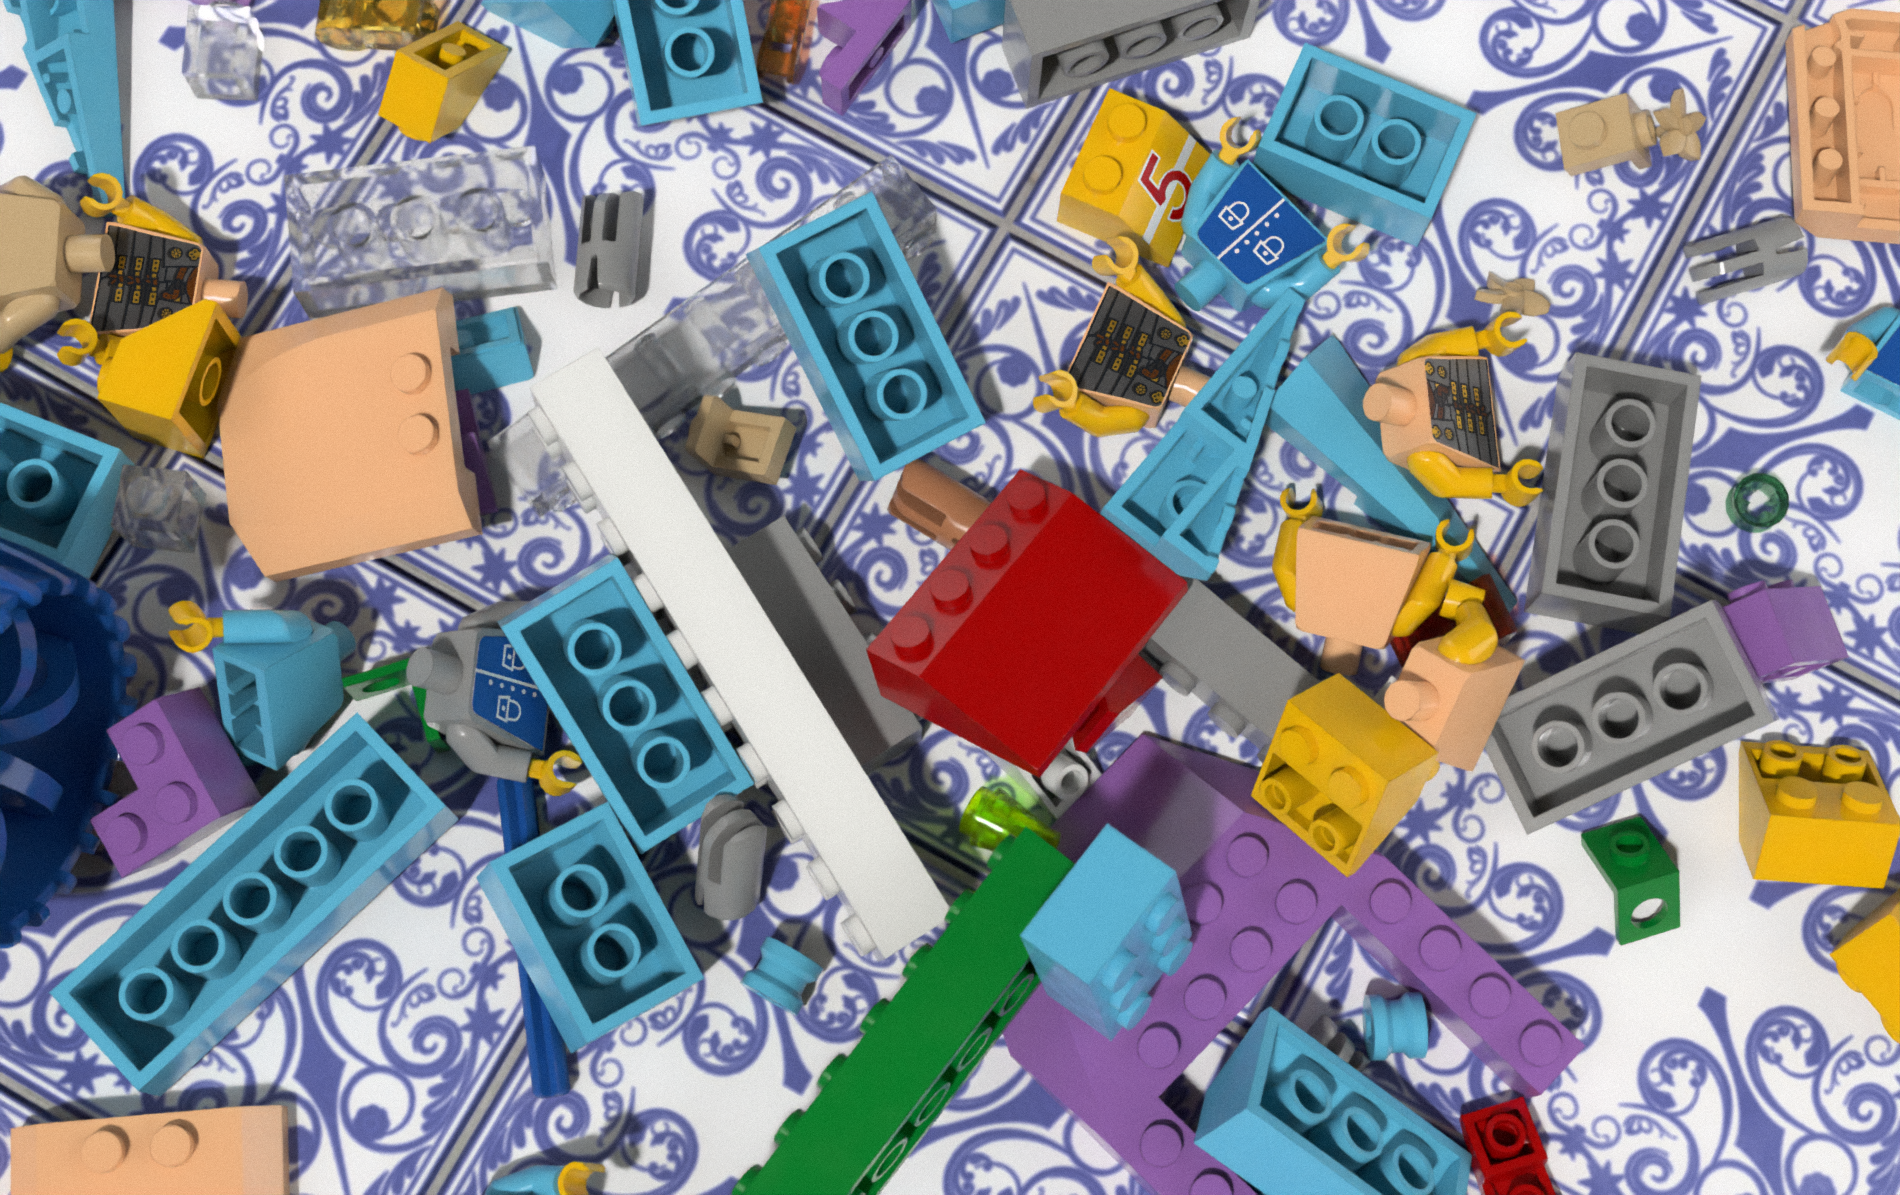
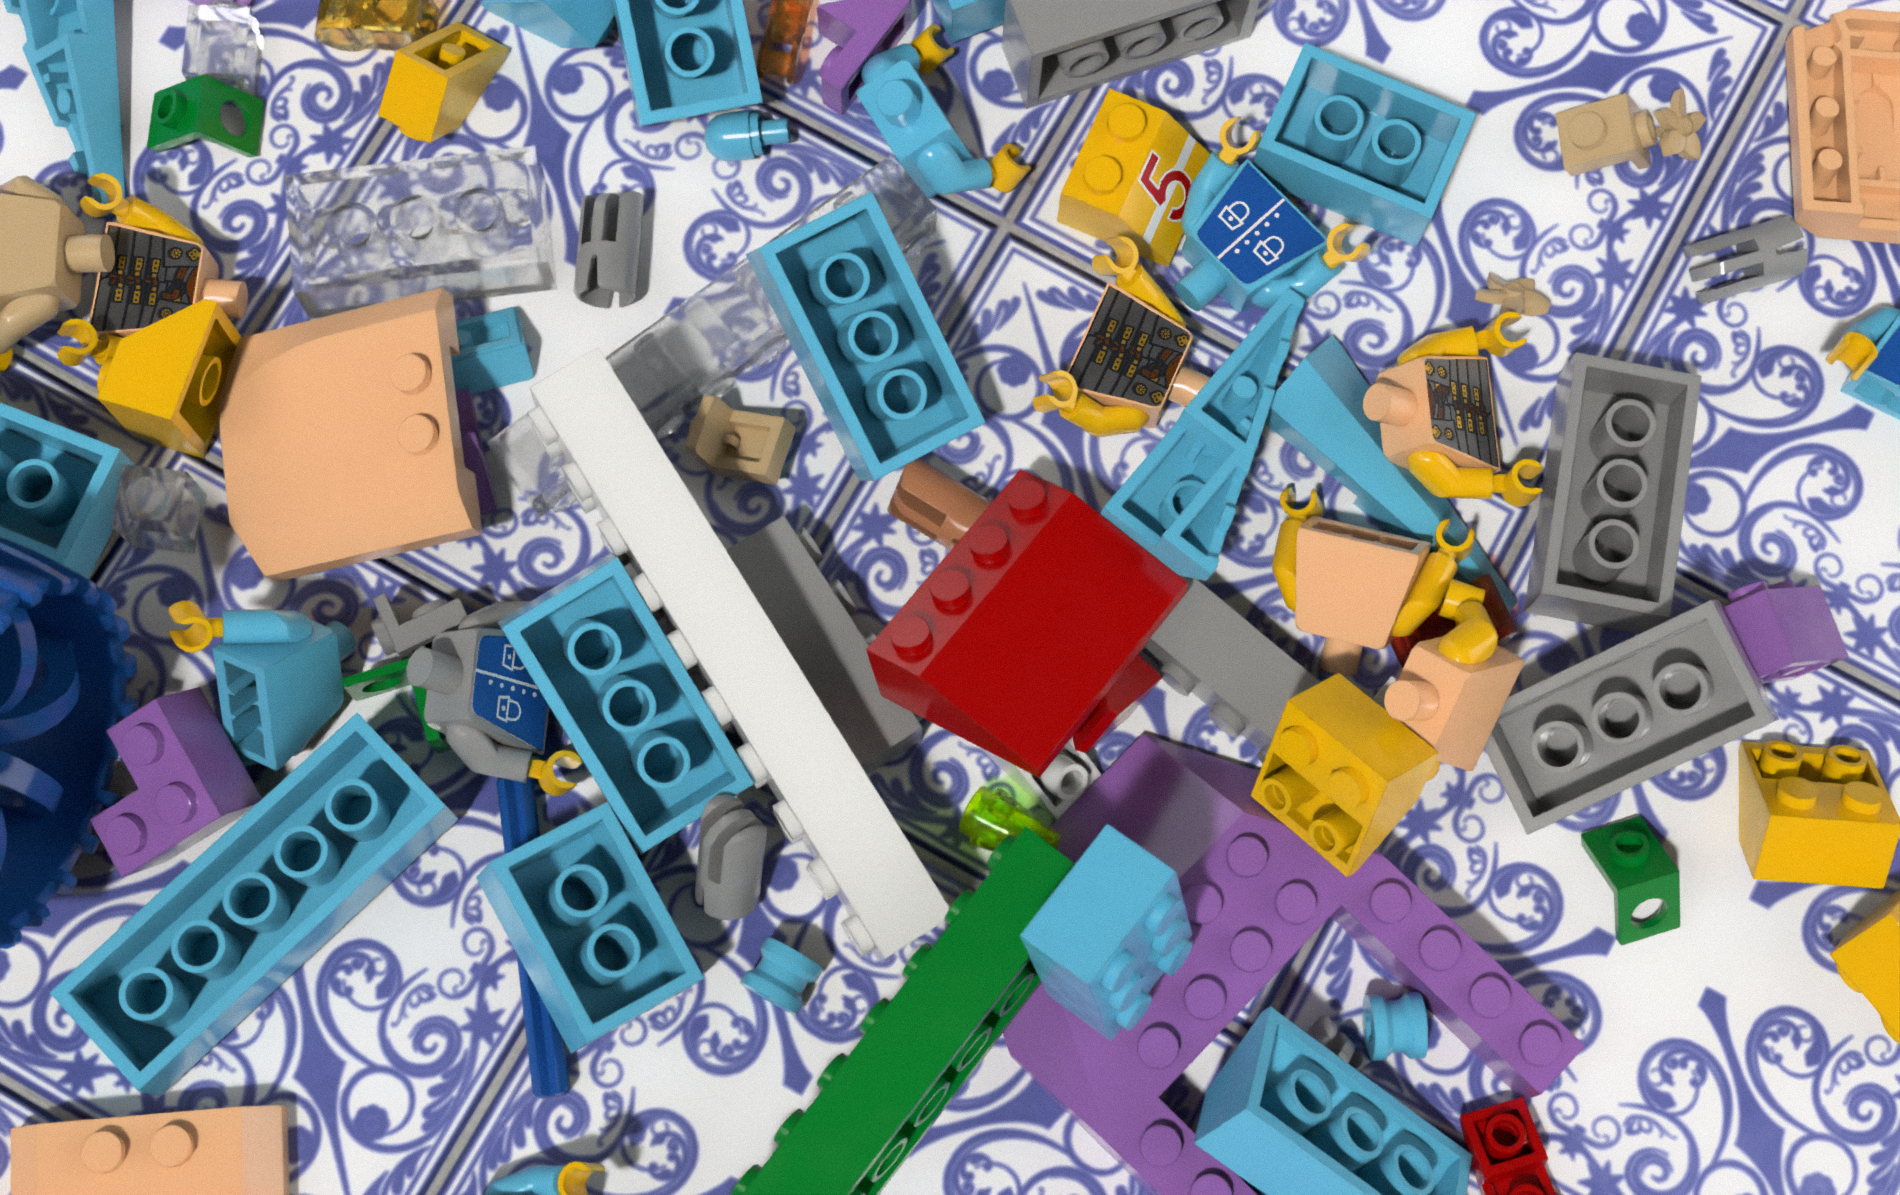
clear green bush [1725,473,1789,533] -> none
none -> green bracket [147,74,264,158]
none -> light grey bracket [370,593,469,660]
none -> medium azure cylinder [704,110,791,162]
none -> medium azure torso [856,24,1031,200]

